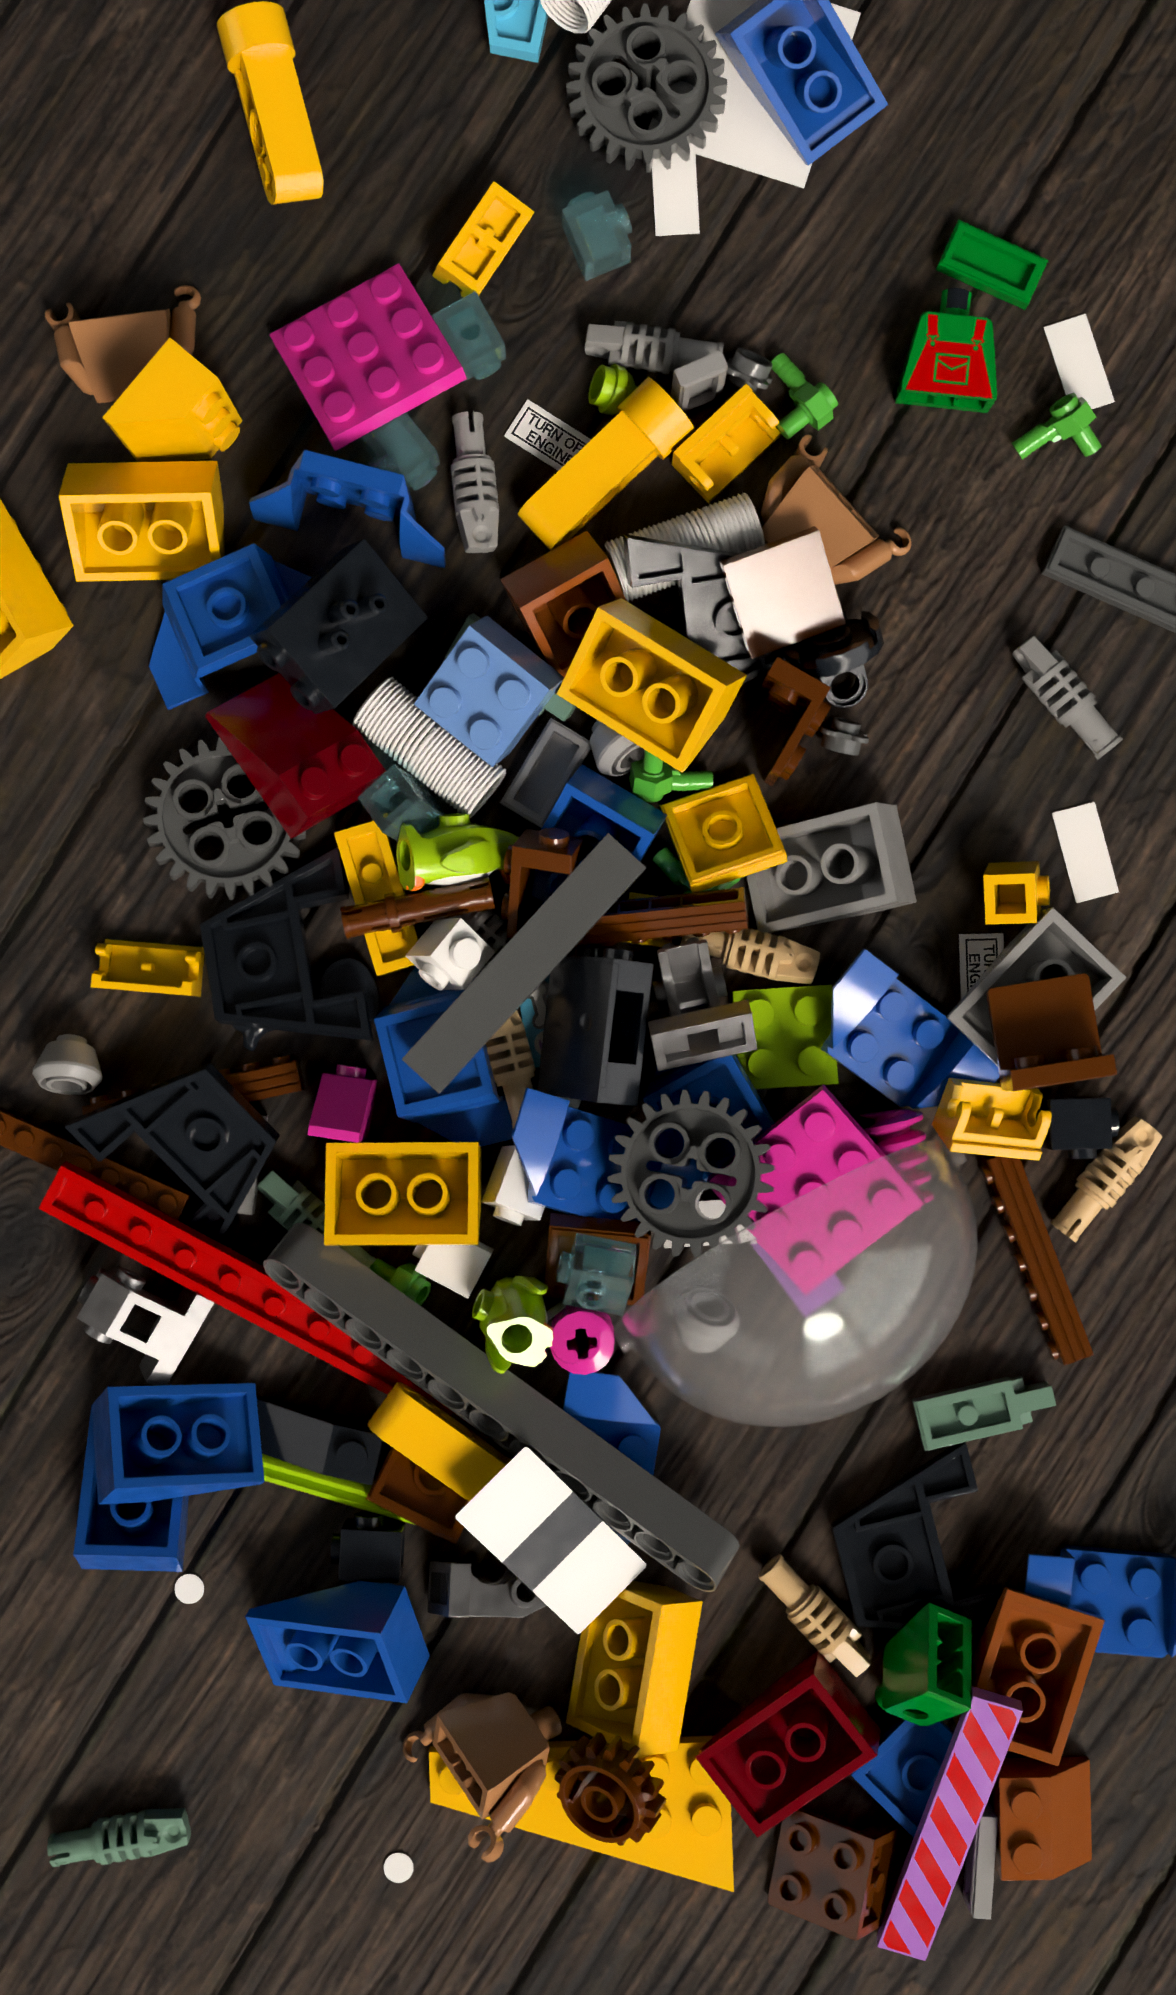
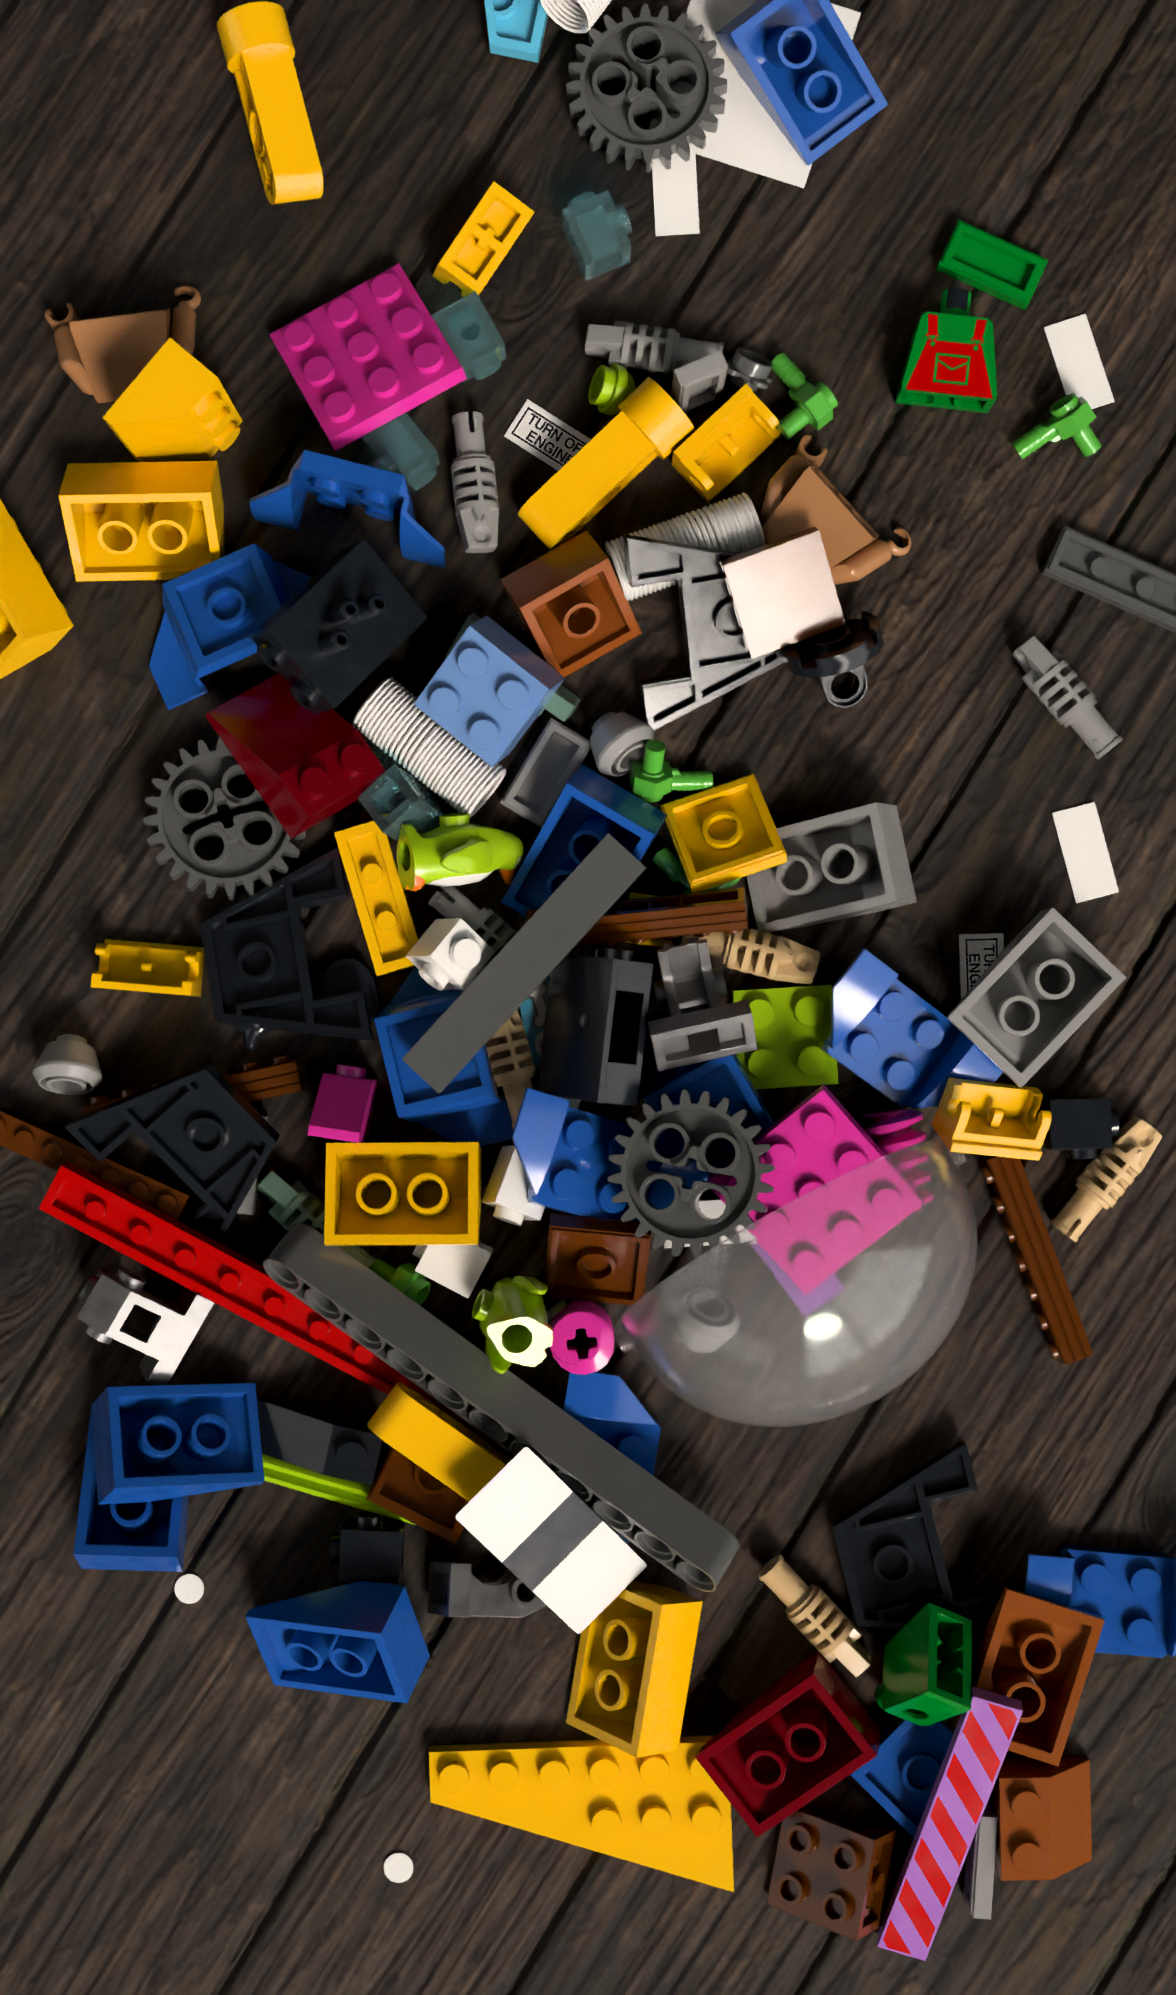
sand green hinge [47,1808,191,1867] -> none
reddish brown pin [340,877,495,939] -> none
medium nougat torso [403,1692,562,1862] -> none
reddish brown bracket [501,828,584,939] -> none
reddish brown gear [554,1732,666,1846] -> none
clear light blue brick [556,1233,636,1316] -> none
yellow slope [557,598,747,773] -> none
reddish brown bracket [760,657,832,786] -> none
dark grey plate [819,717,869,755] -> none
sand green hinge [911,1376,1056,1451] -> none
yellow brick [983,861,1050,925] -> none
reddish brown bracket [986,973,1117,1092] -> none

